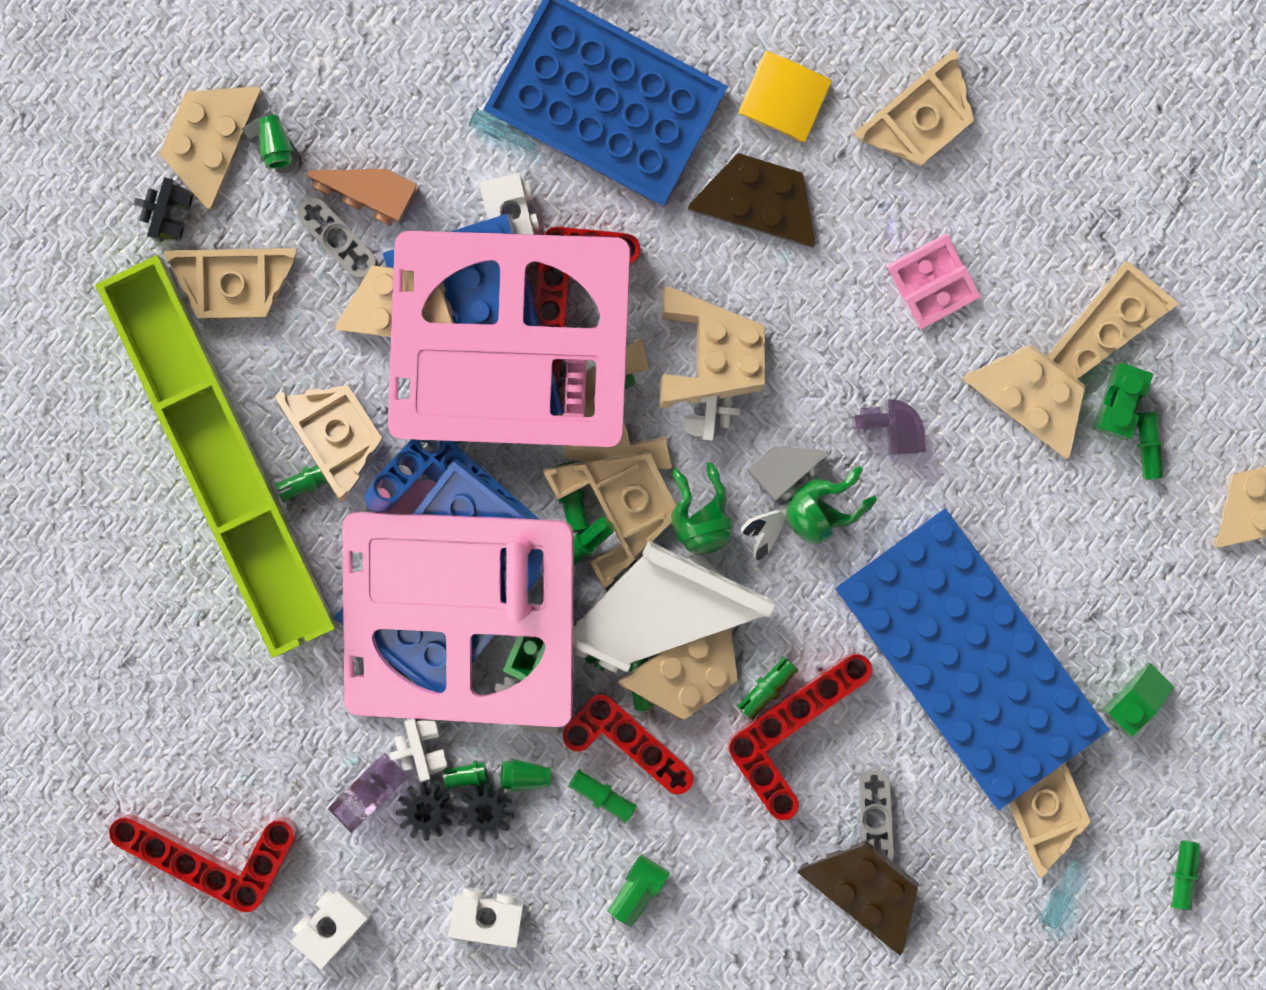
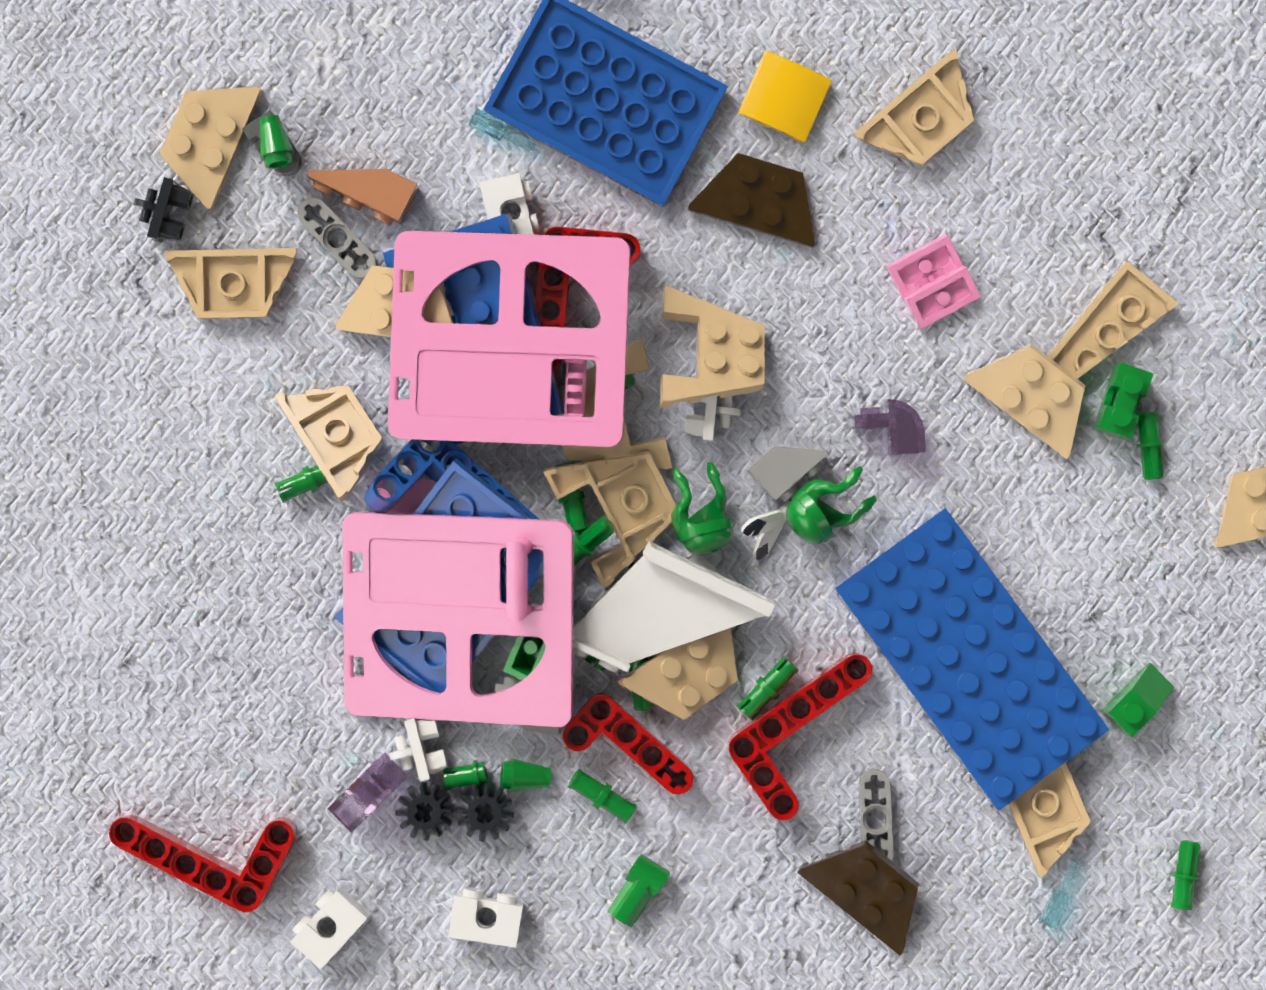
lime piece [95,255,339,658] -> none

